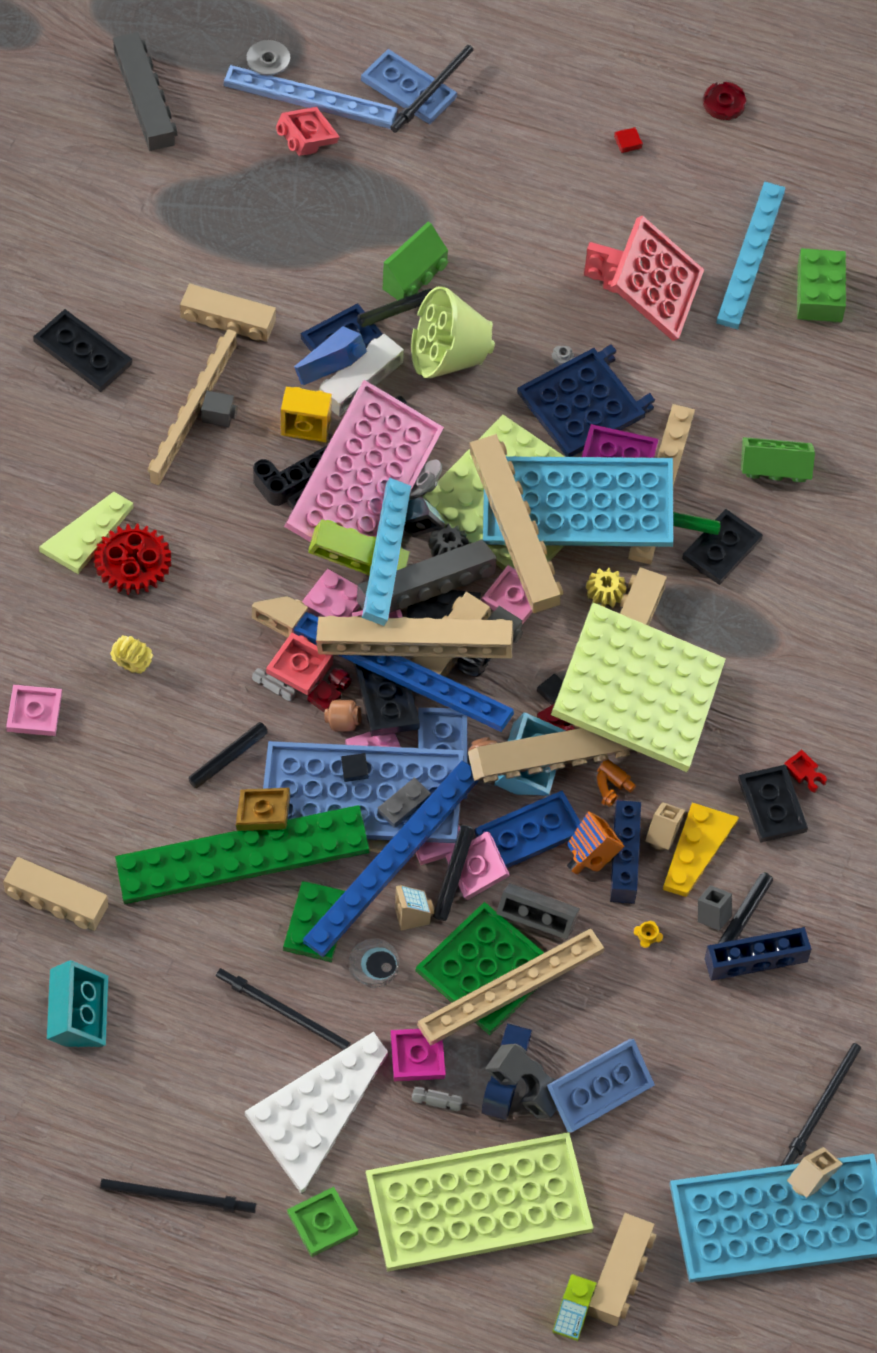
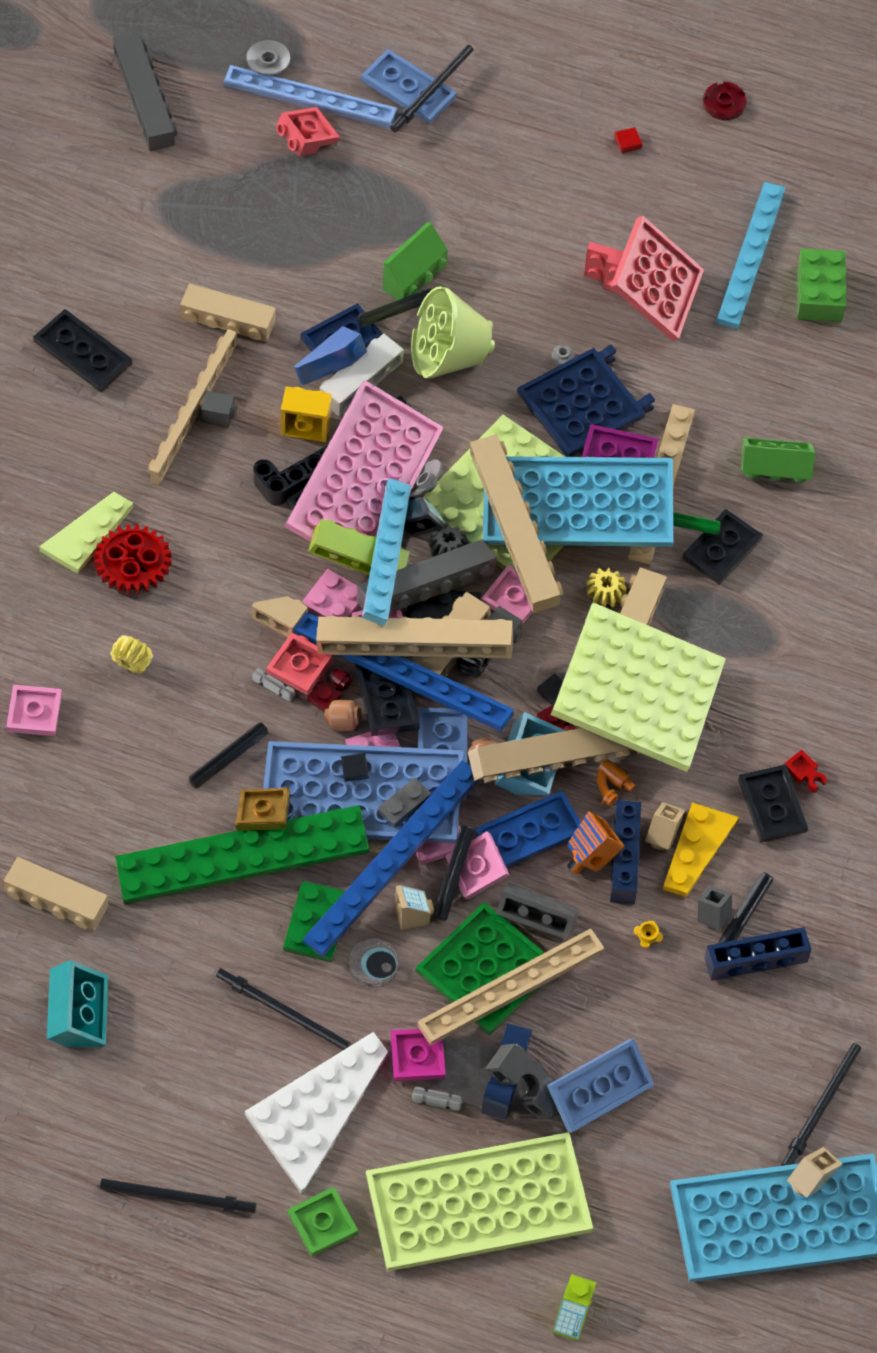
tan brick [587,1213,657,1326] -> none

